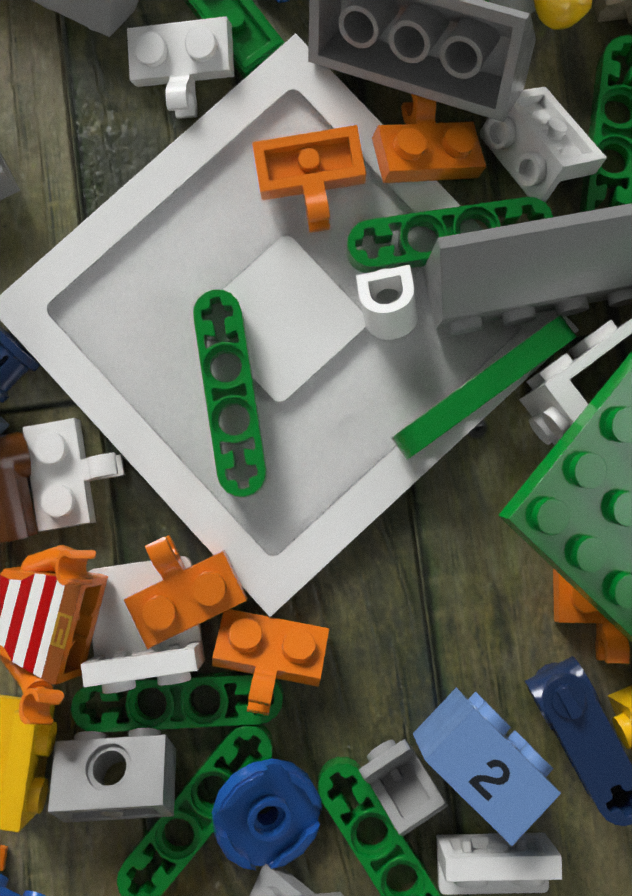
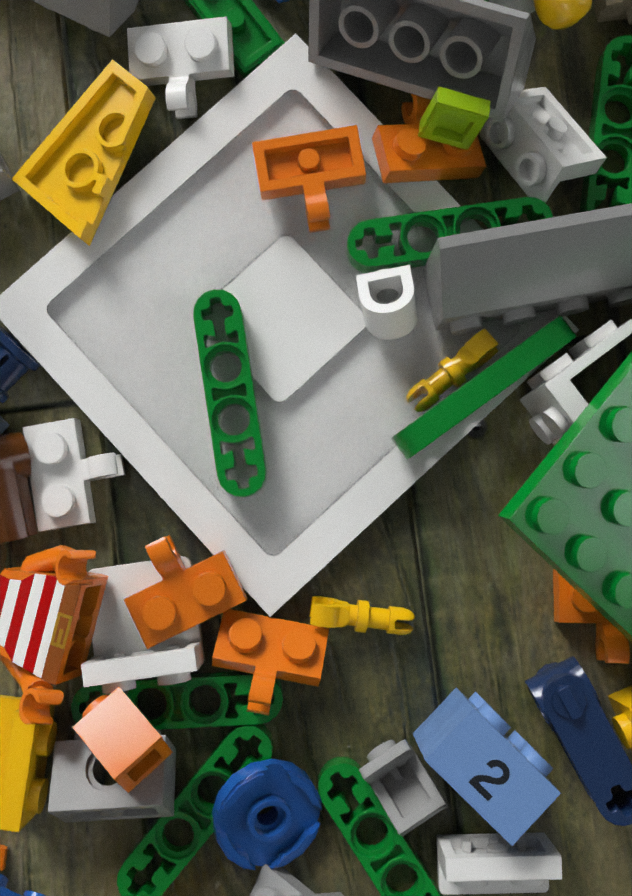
none -> yellow wing [12,59,156,246]
none -> brick [72,687,173,793]
none -> yellow piece [309,596,415,635]
none -> yellow piece [406,328,499,412]
none -> lime tile [418,86,491,150]

